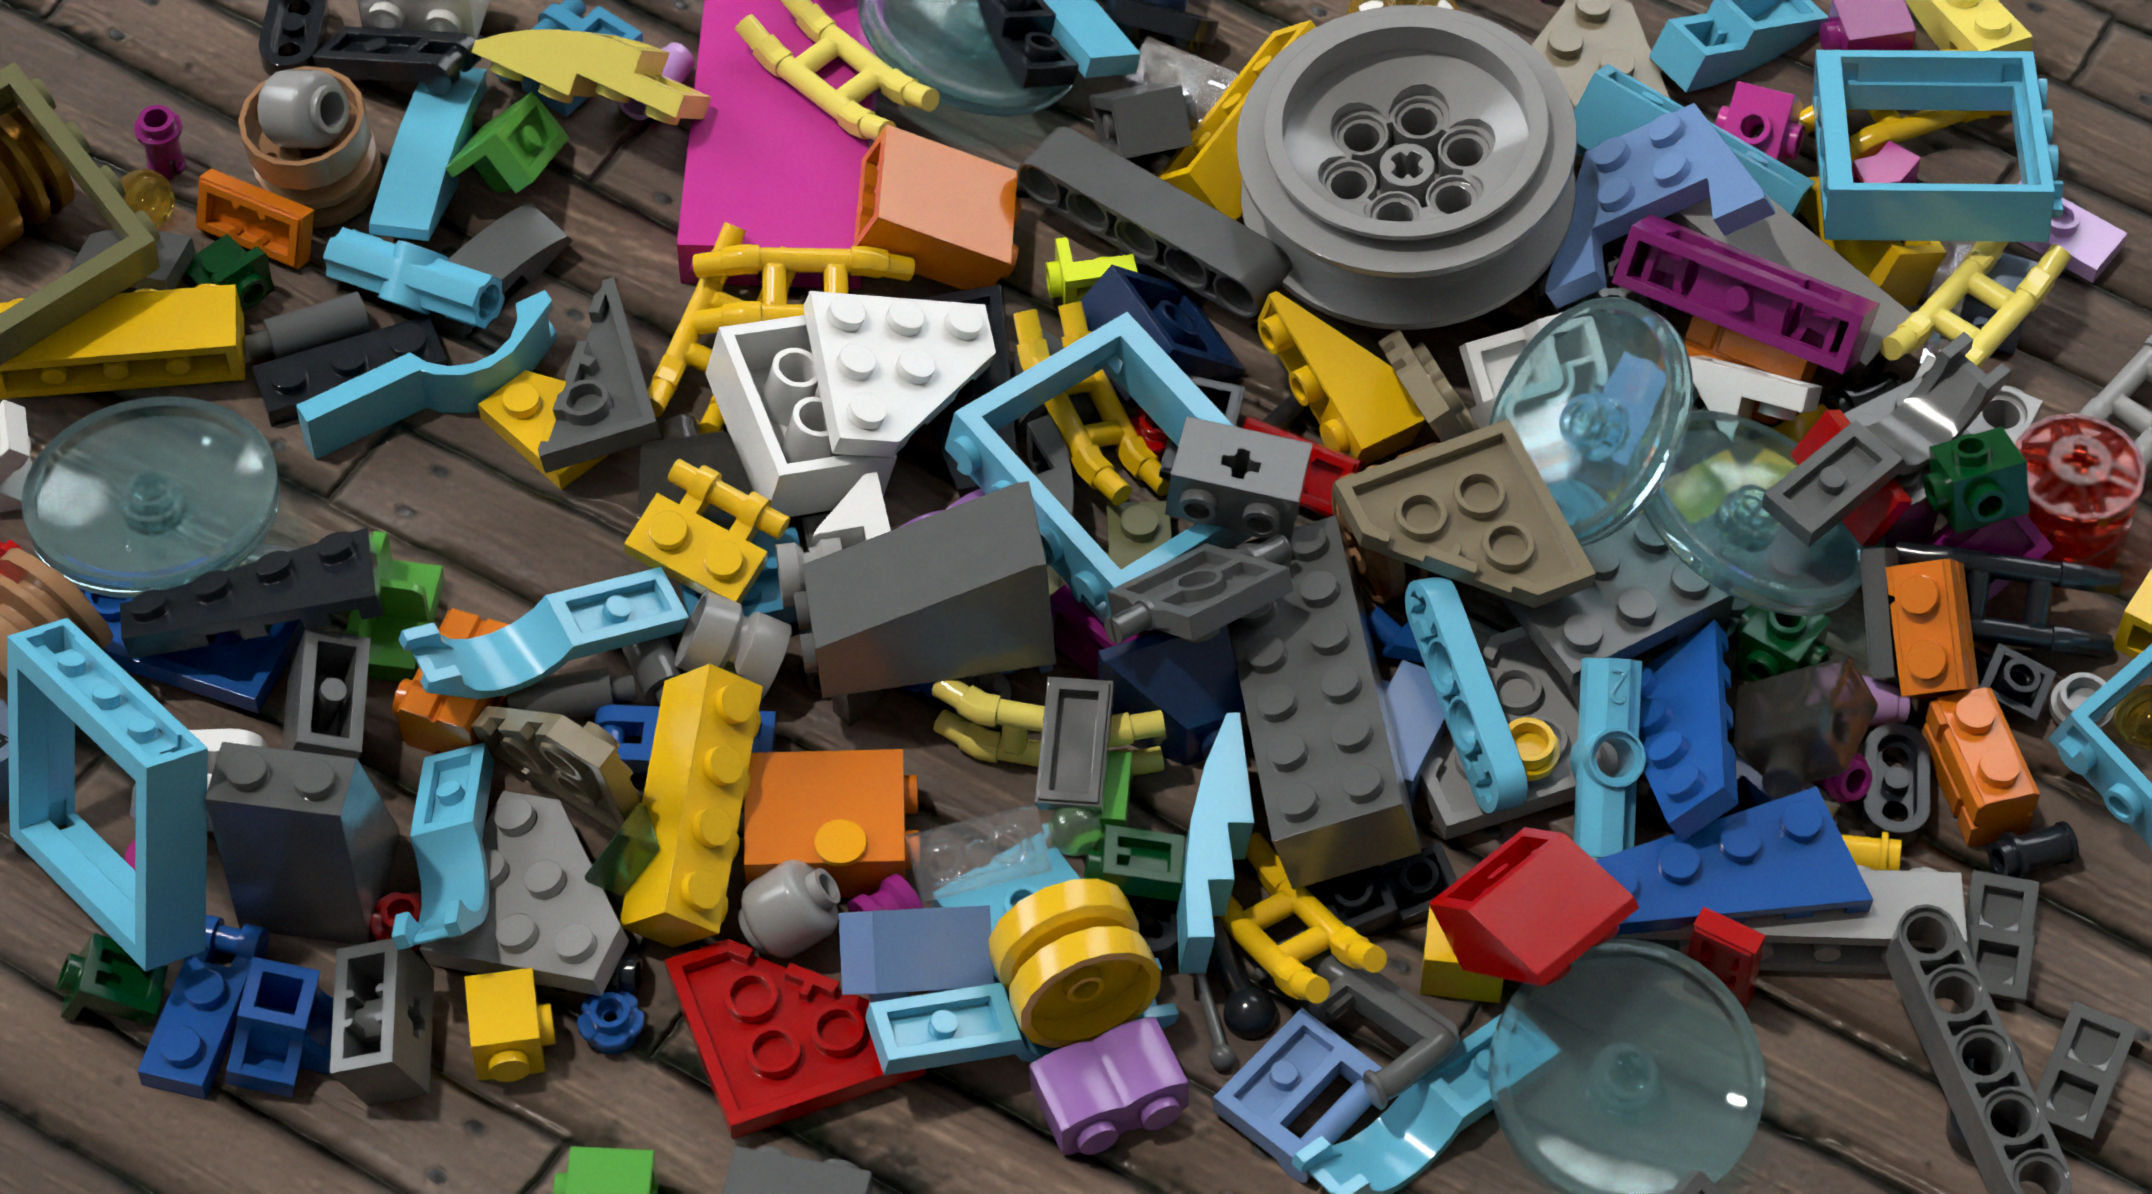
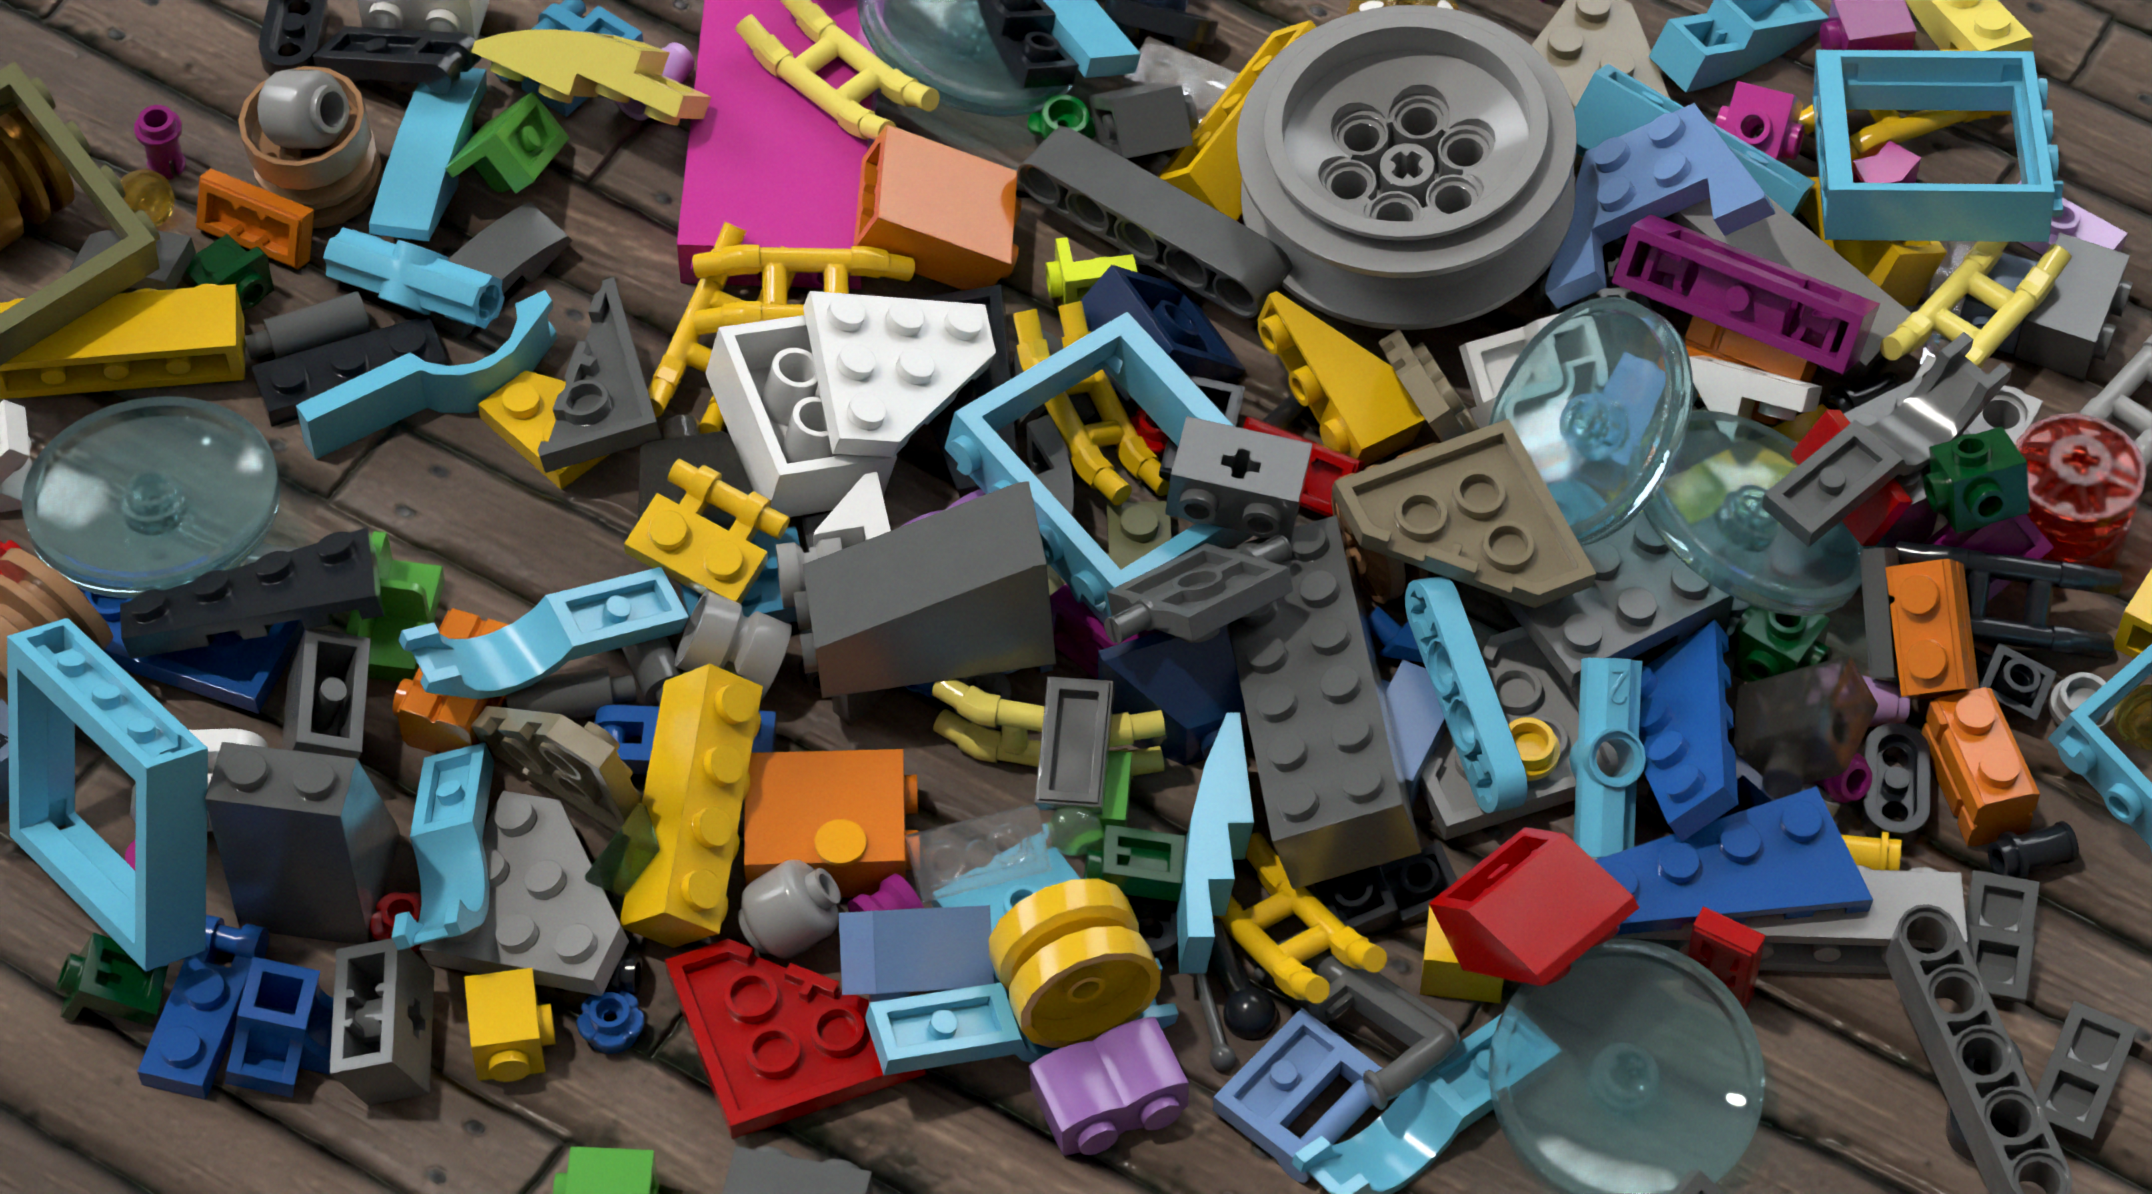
none -> green plate [1027,95,1096,140]
none -> brick [2014,232,2134,380]

